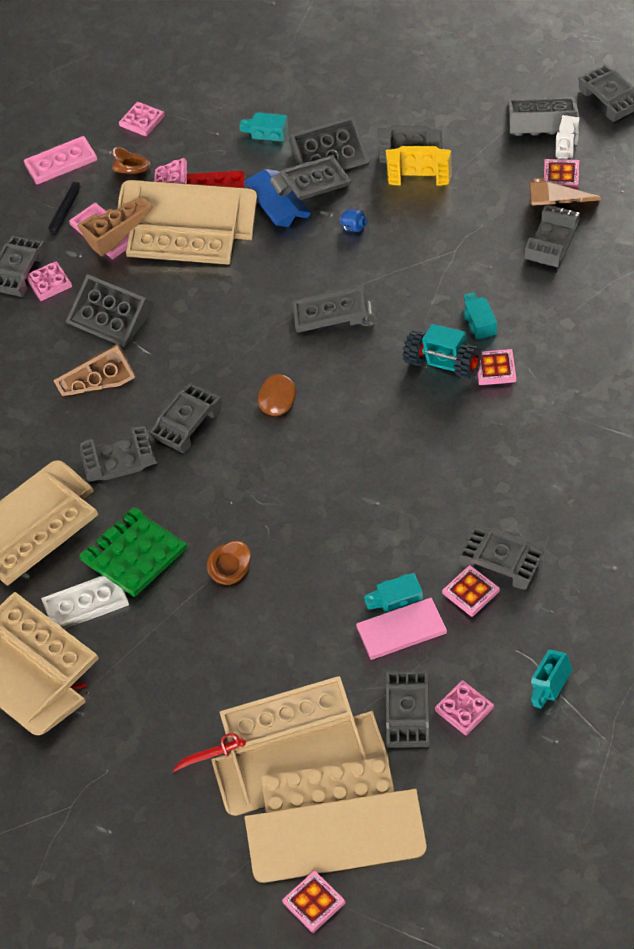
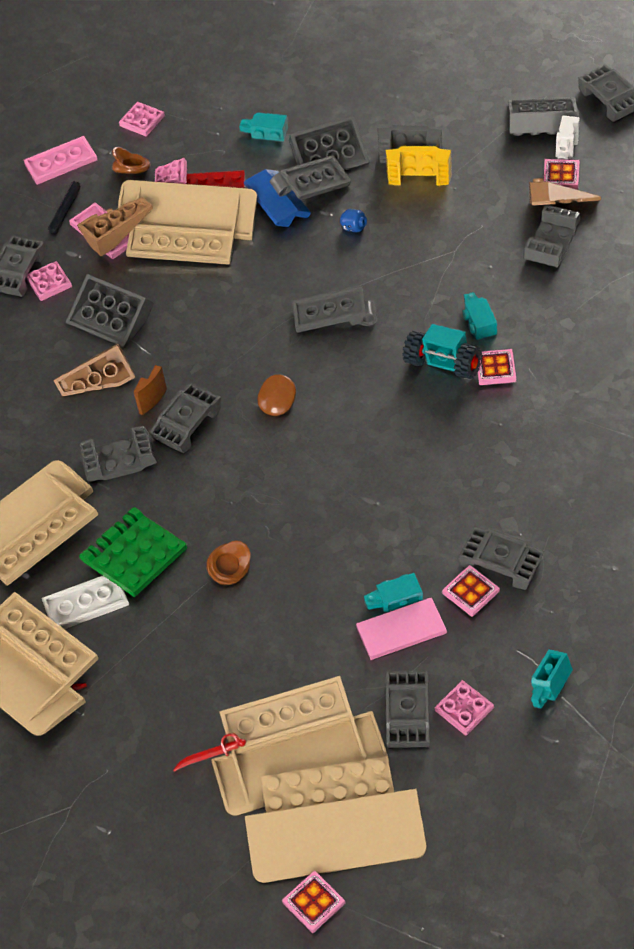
none -> dark orange slope [134,365,167,415]

